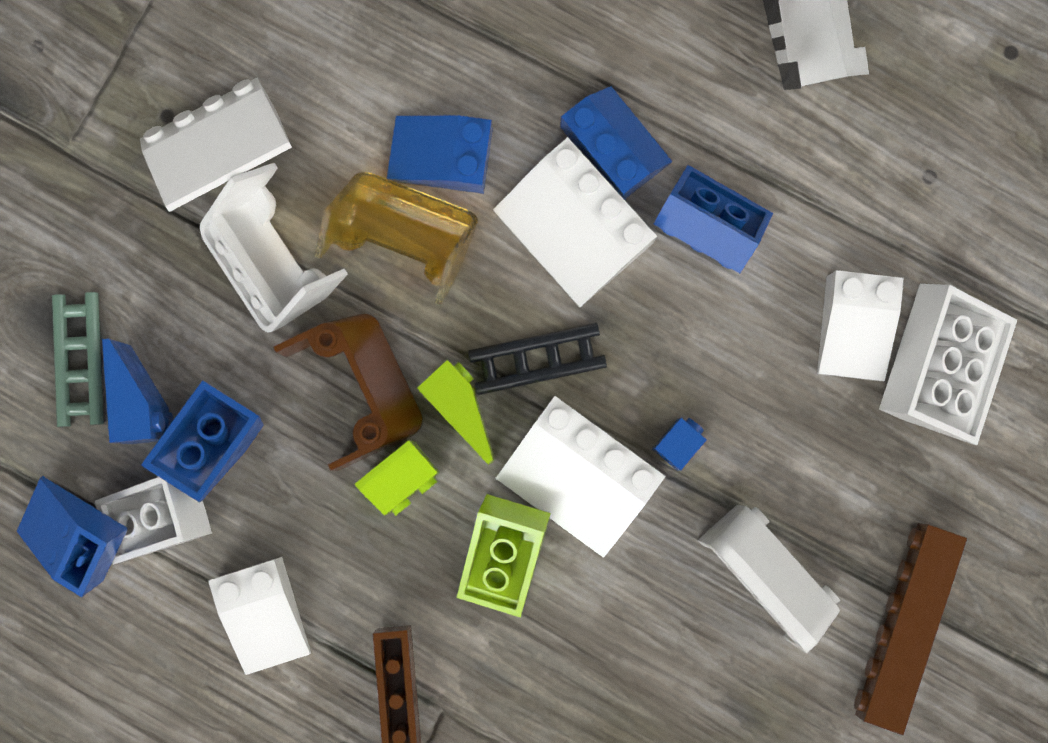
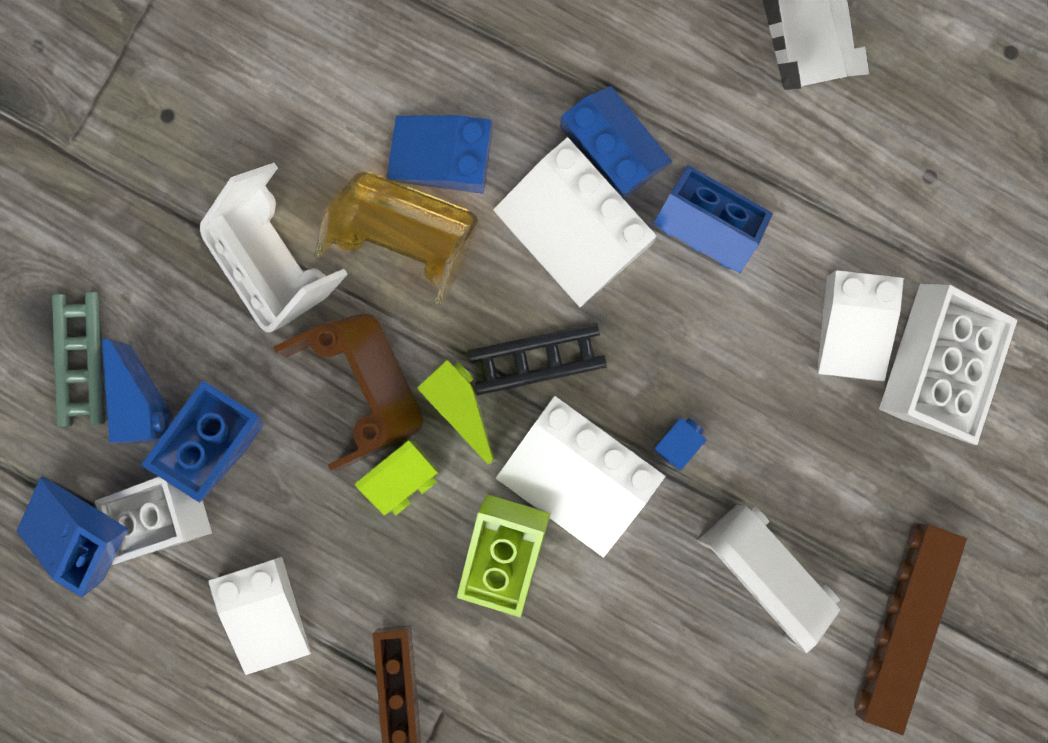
white slope [140,78,292,212] -> none

